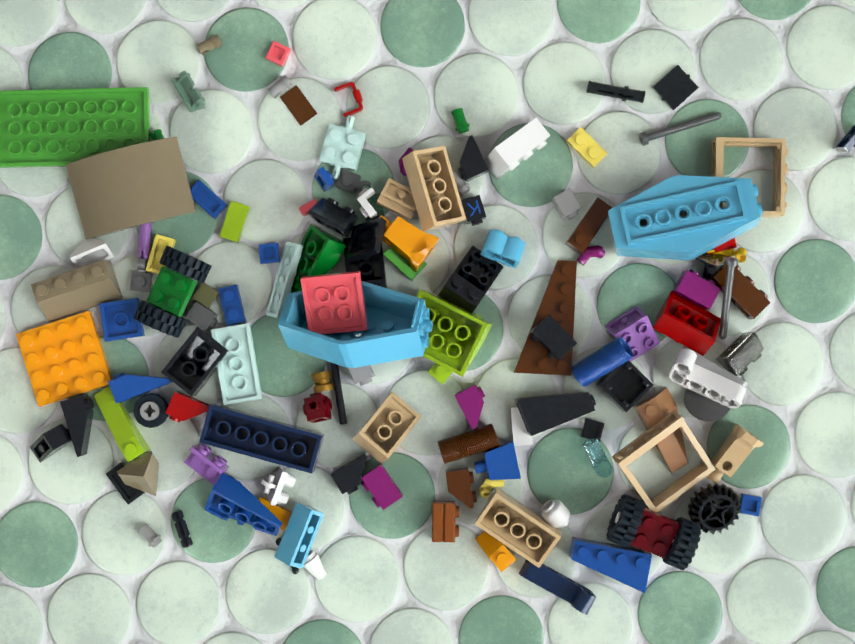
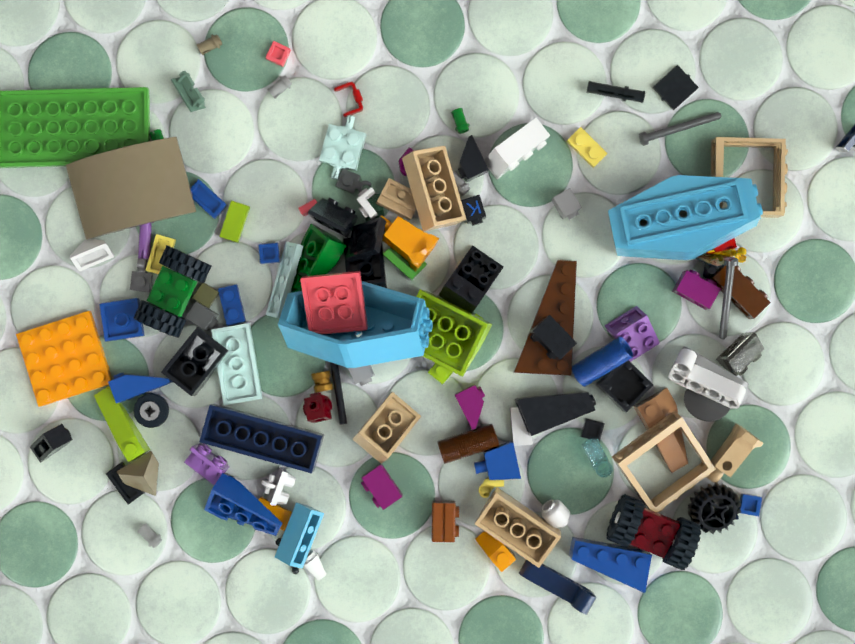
dark tan slope [31,260,122,322] -> none
black slope [60,394,94,457] -> none
red slope [165,391,209,422] -> none
black axle [172,510,193,548] -> none
reddish brown sticker [280,85,317,126] -> none
blue plate [314,167,334,192] -> none
black slope [331,453,367,495] -> none
reddish brown slope [445,467,477,508] -> none
medium azure brick [481,230,526,268] -> none
reddish brown slope [565,197,612,255] -> none
magenta arm [577,245,605,266] -> none
red slope [653,291,721,356] -> none

